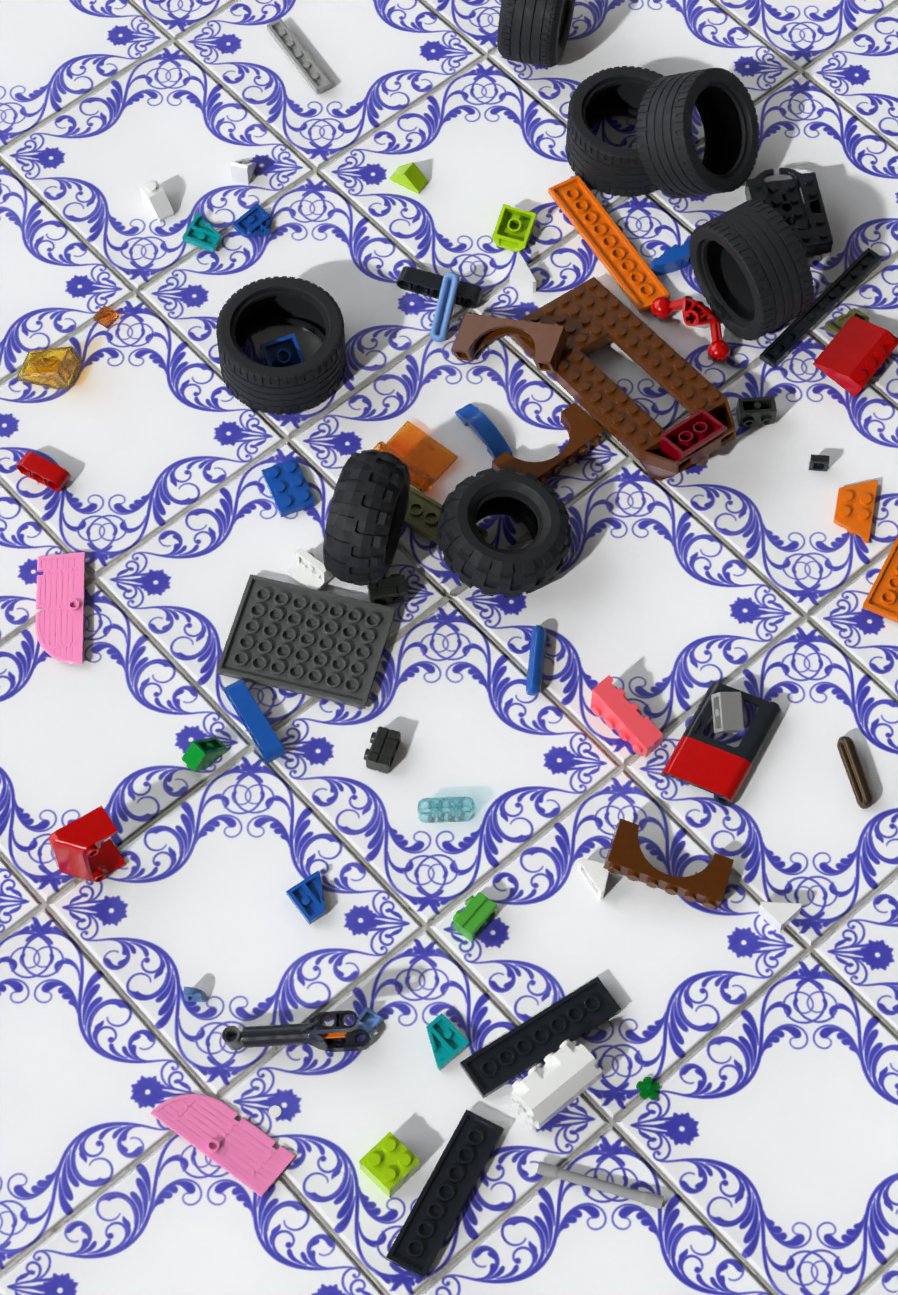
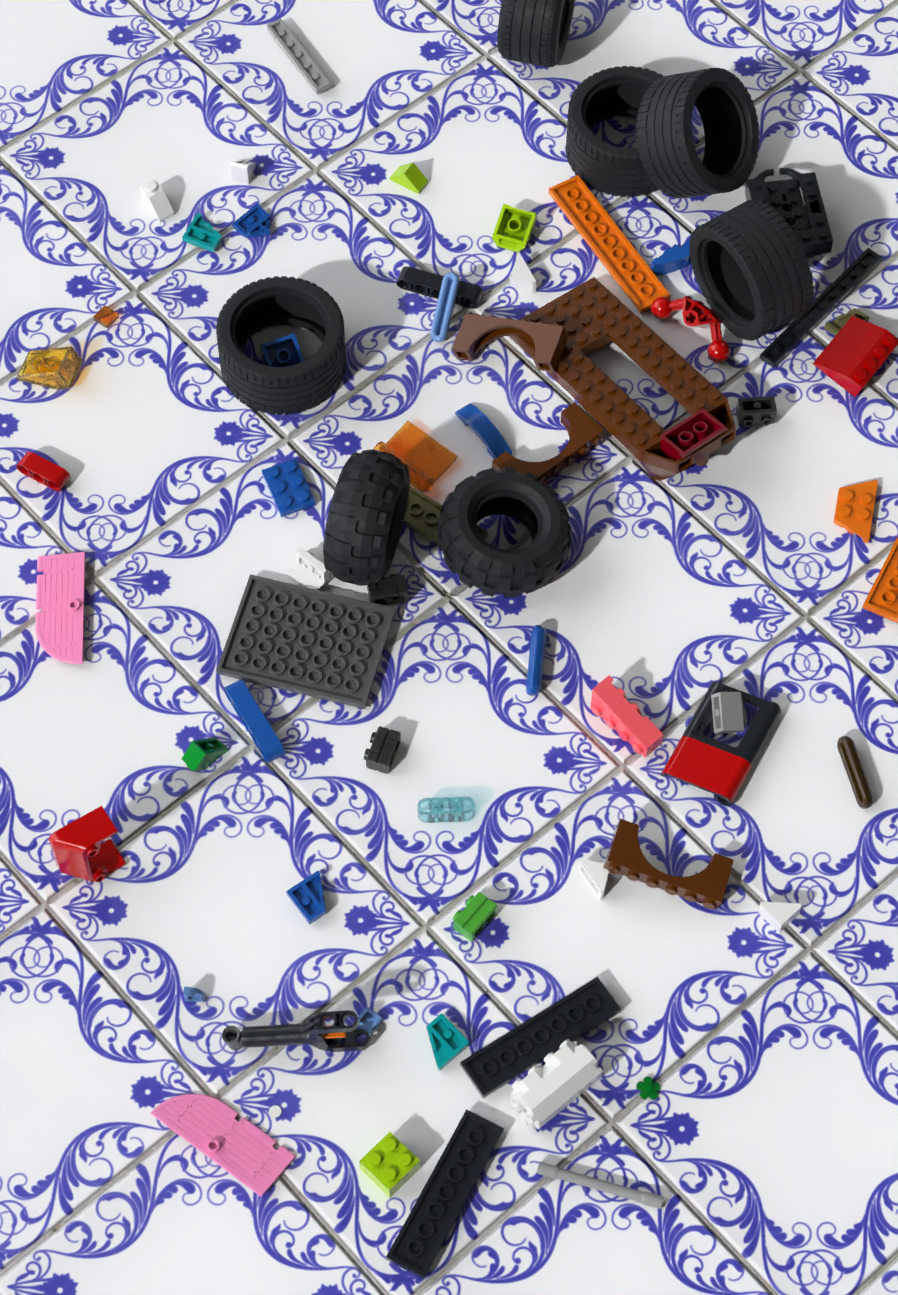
black tile [809,454,829,471] -> none

